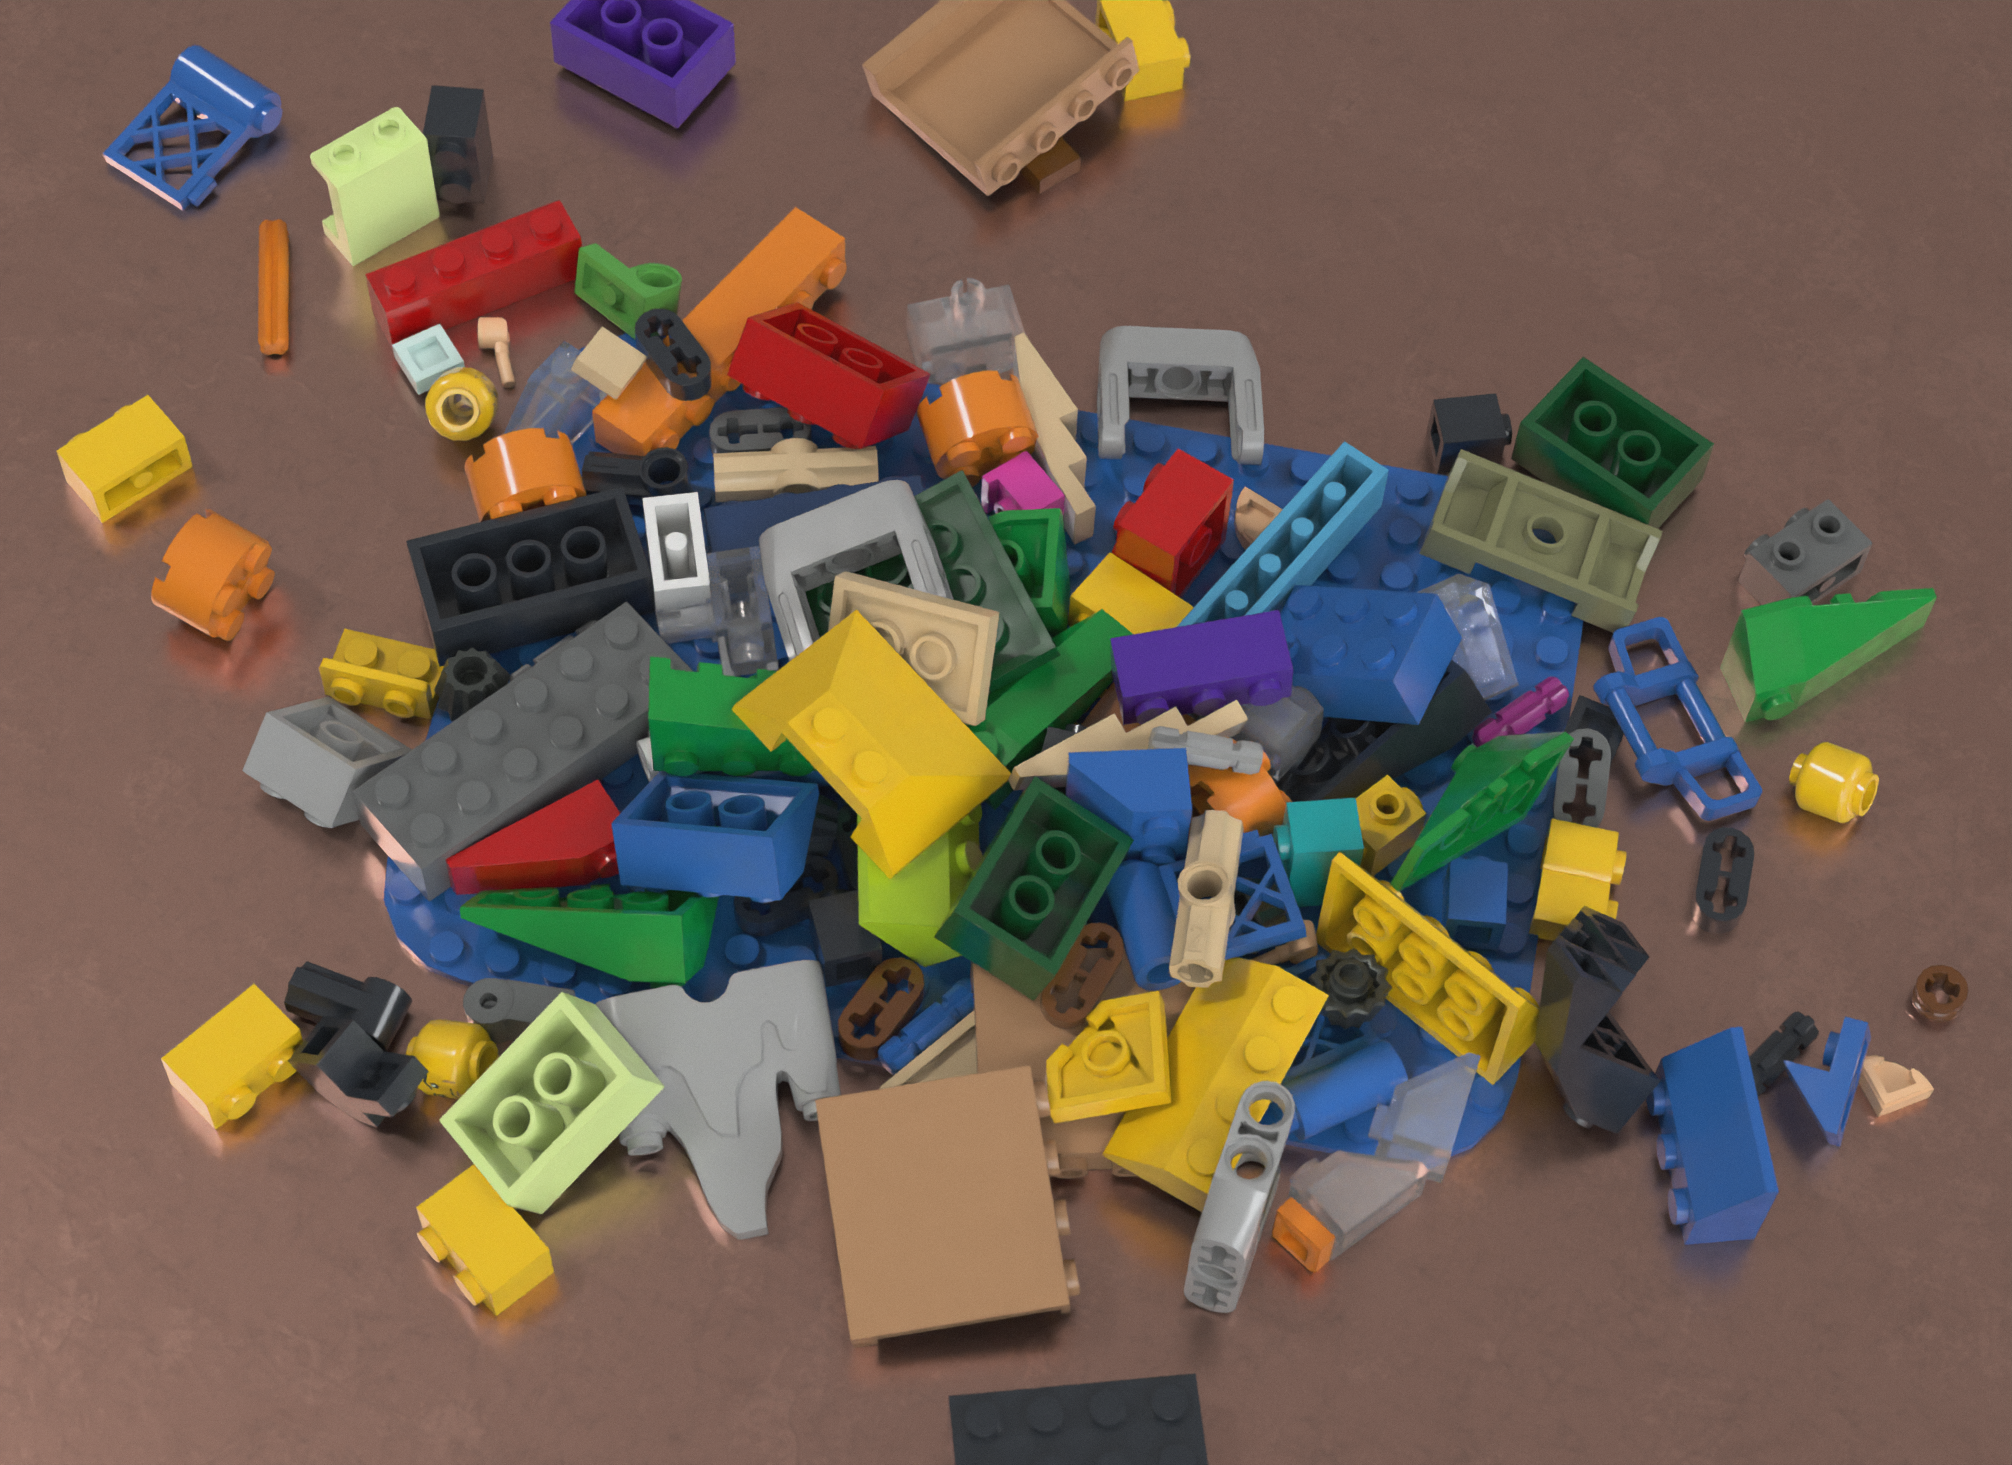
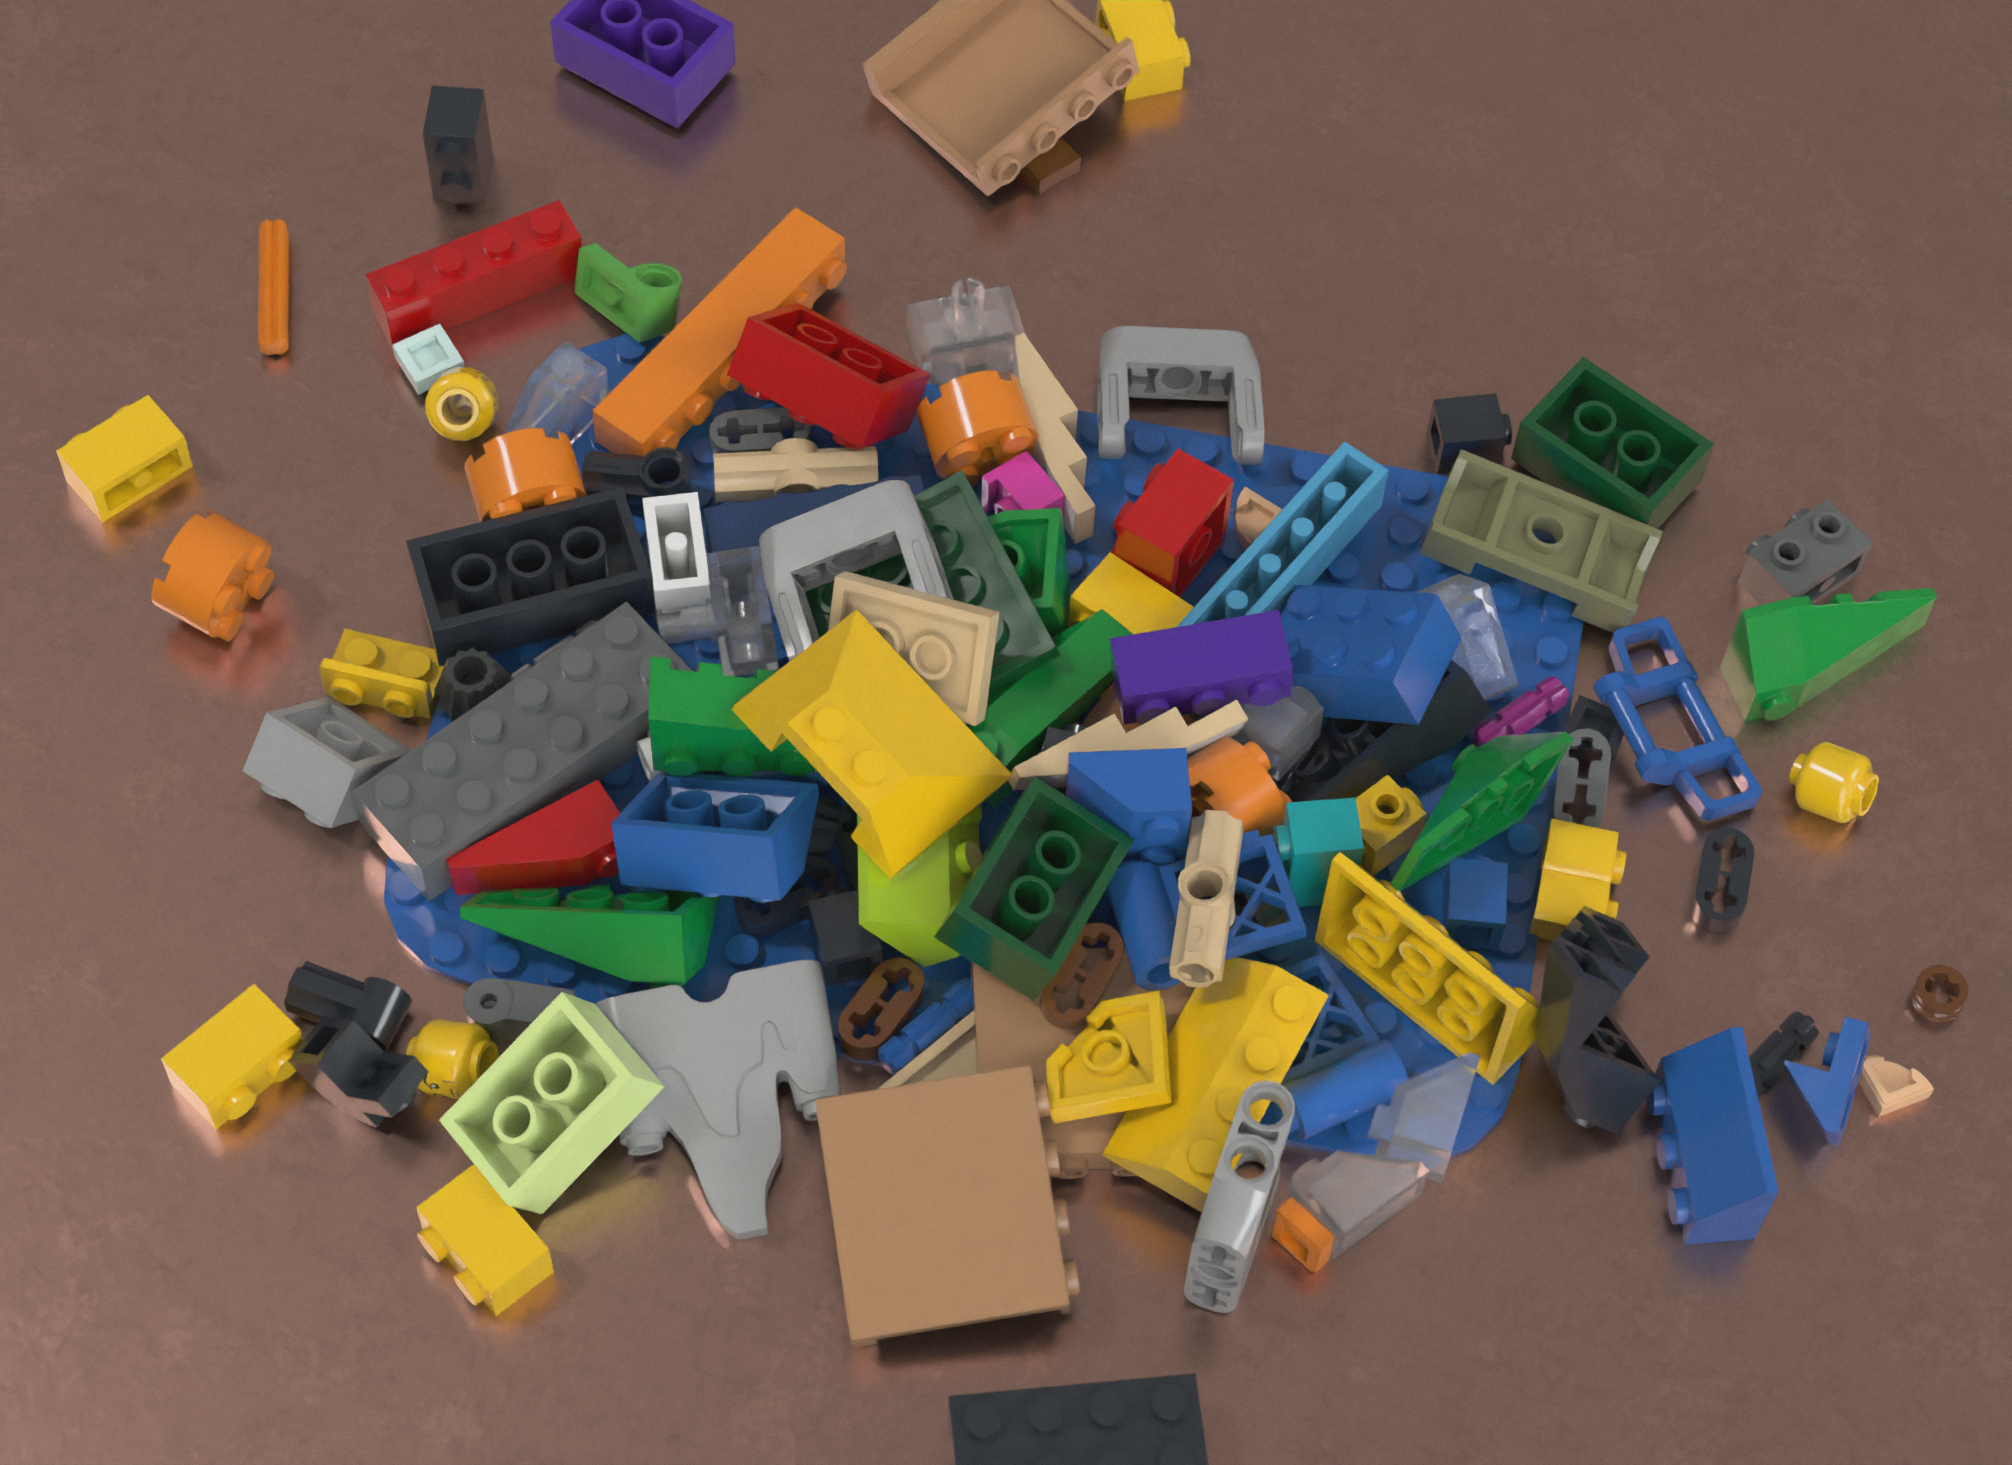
blue piece [103,45,282,211] -> none
yellowish green panel [310,107,440,266] -> none
light nougat hand [478,317,516,388] -> none
tan tile [571,326,647,400] -> none
black beam [635,309,712,401] -> none
light grey axle [1148,726,1263,775] -> none
light nougat hand [1251,920,1318,965] -> none
pearl dark grey piece [1308,948,1392,1030] -> none

